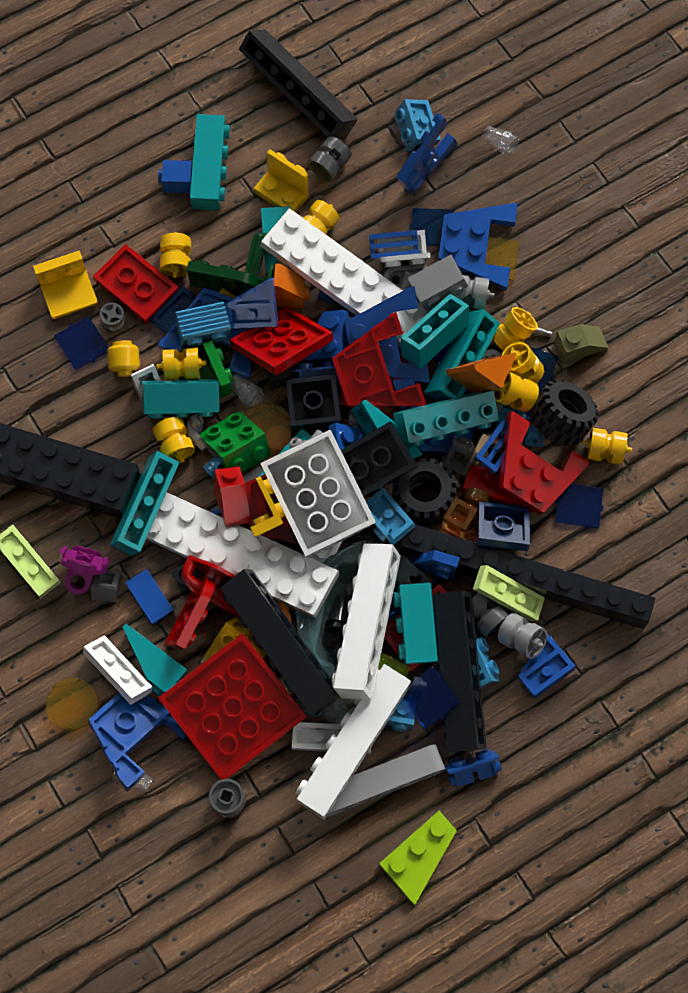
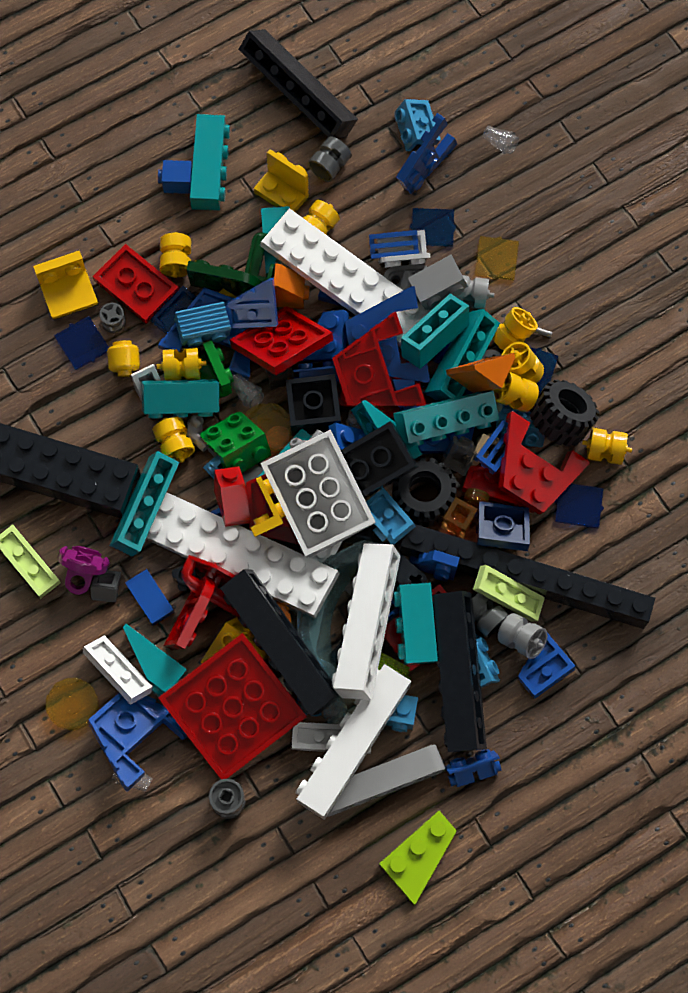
black cone [325,595,350,635] -> none
clear blue piece [403,666,460,729] -> none
blue wing [438,203,518,291] -> none
olive slope [554,324,608,364] -> none

